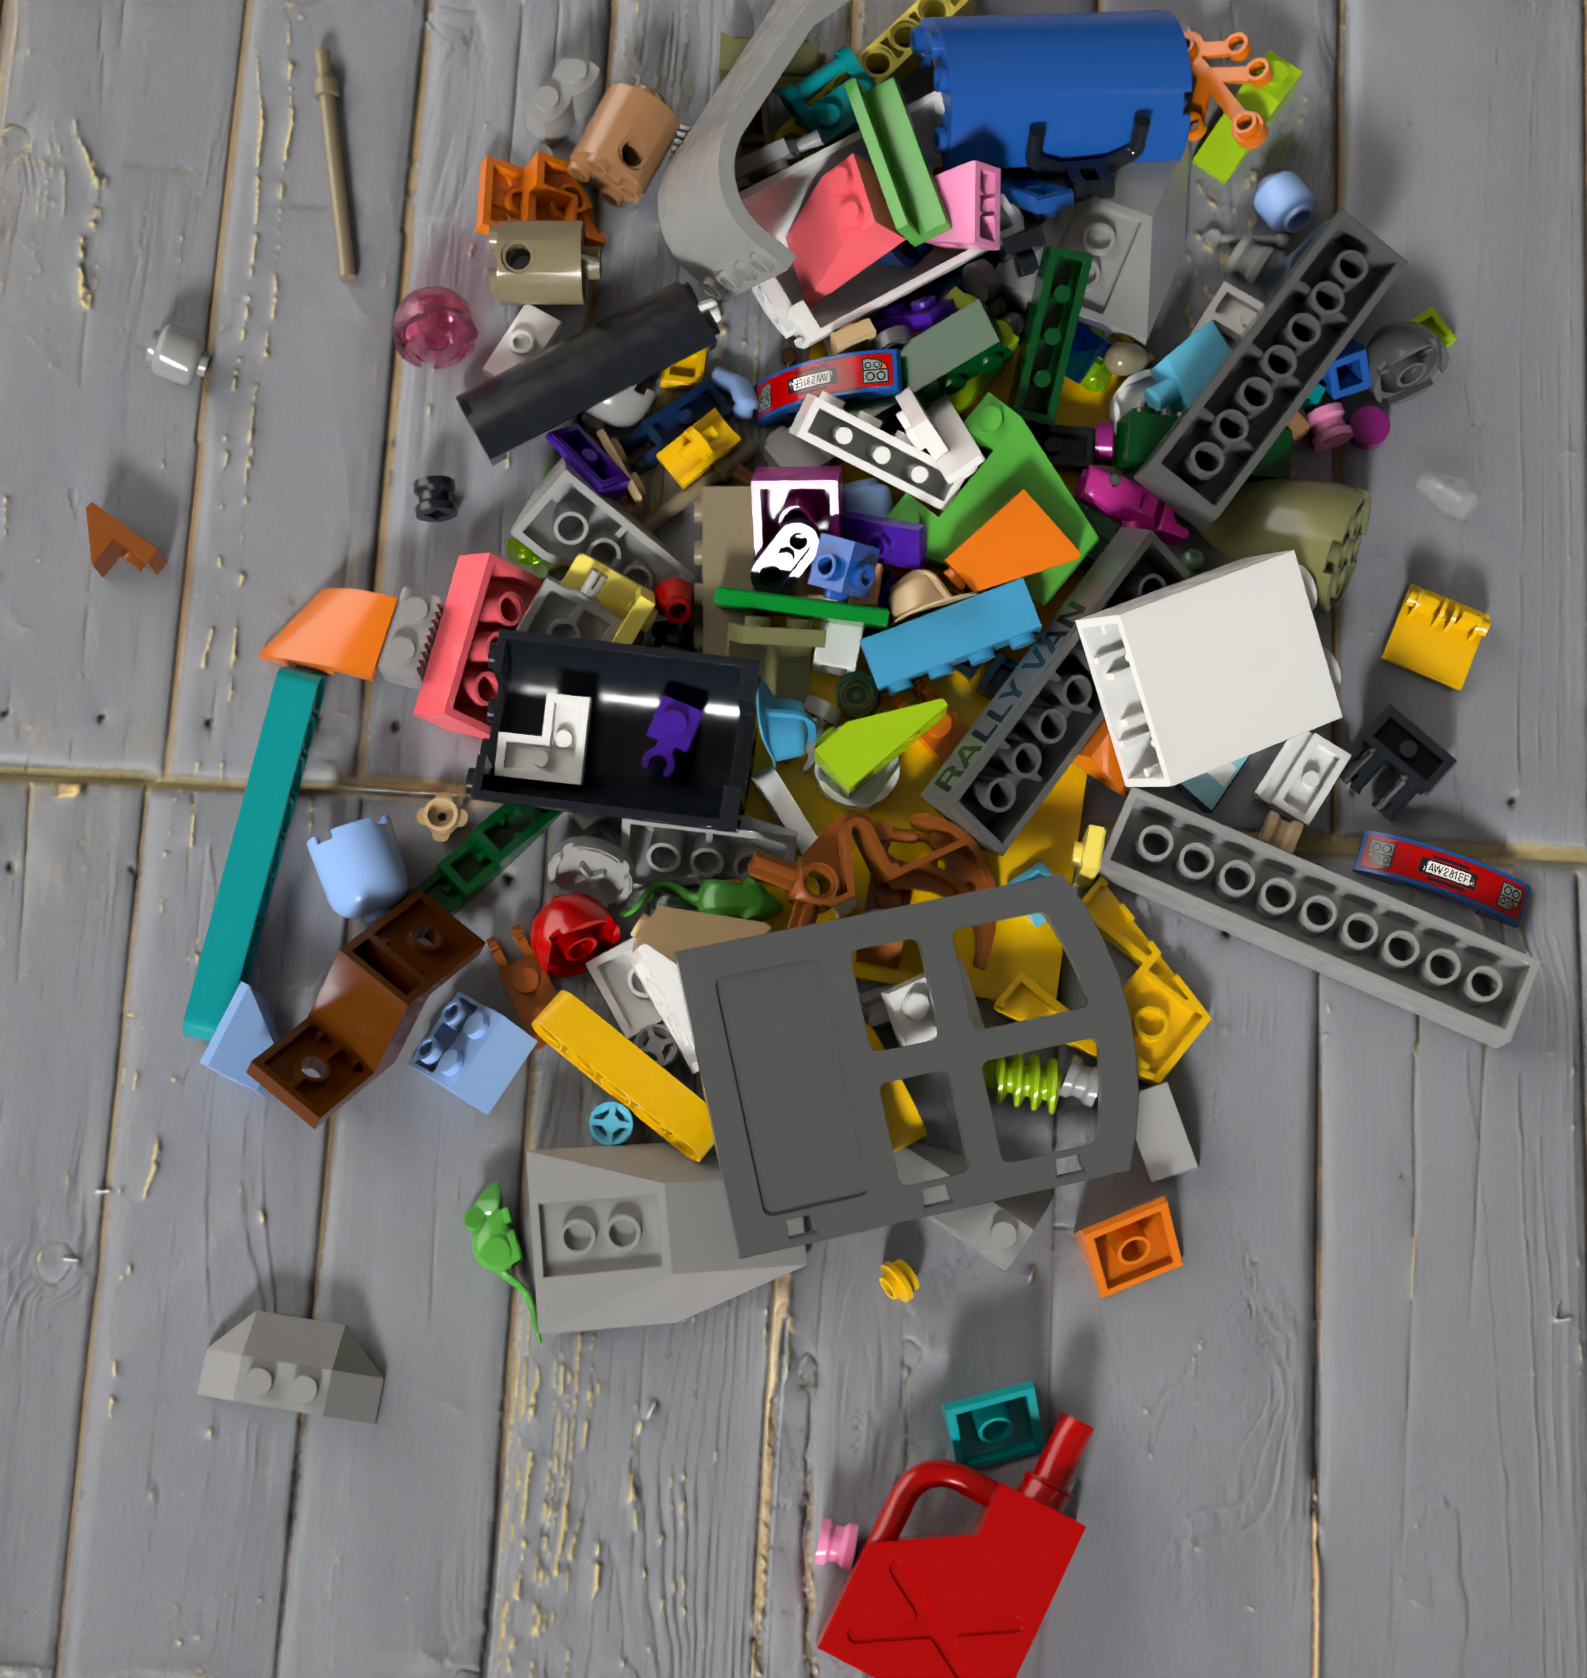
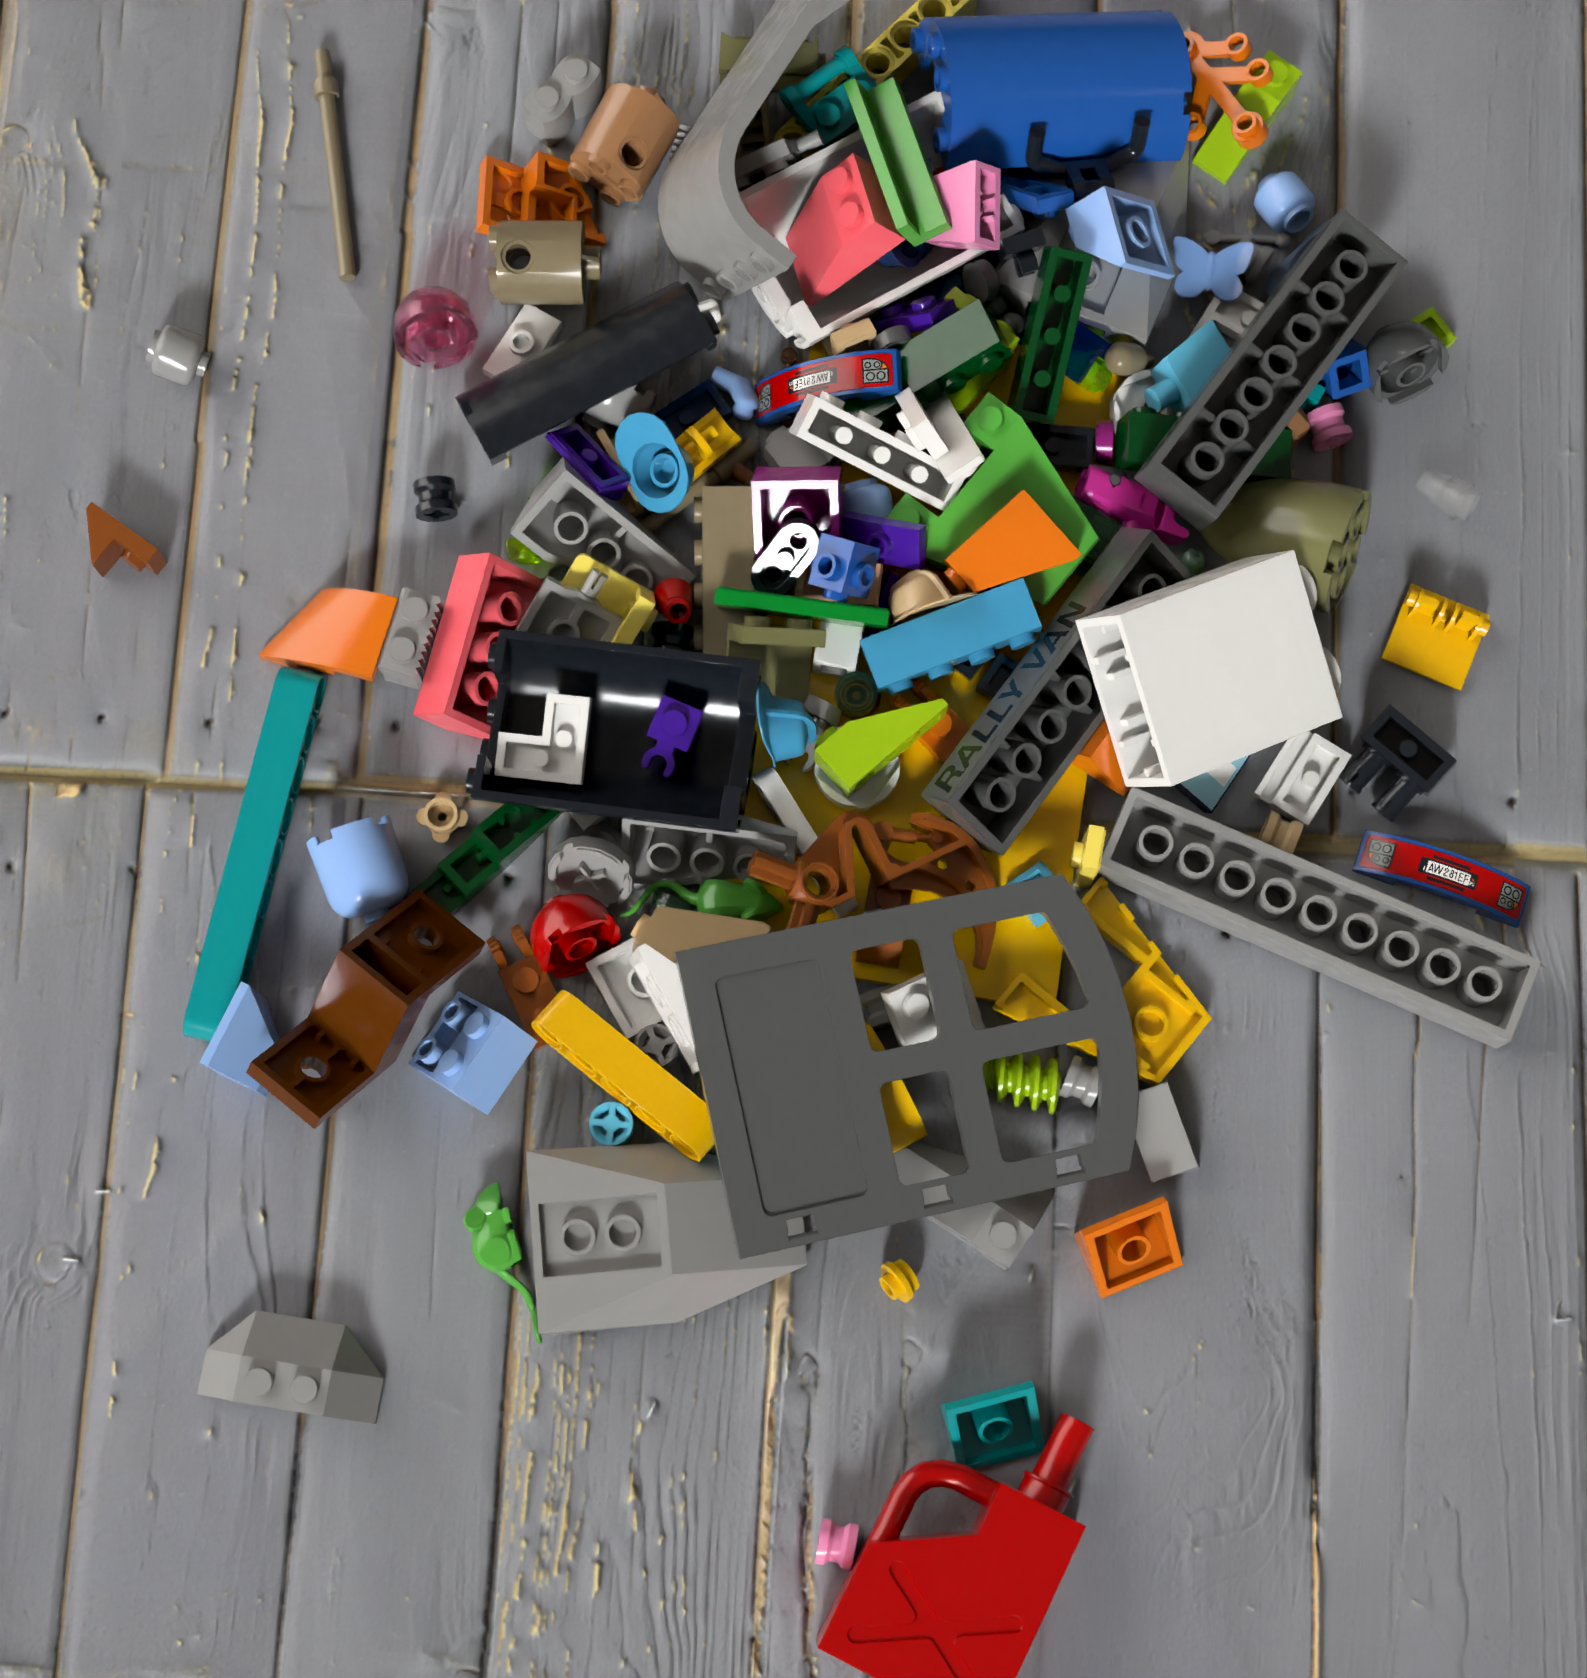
yellow tile [660,348,707,391] -> none
magenta tile [1347,406,1390,450] -> none
none -> dark azure piece [615,412,695,513]
none -> light blue slope [1065,186,1175,280]
none -> medium blue animal [1173,236,1254,302]

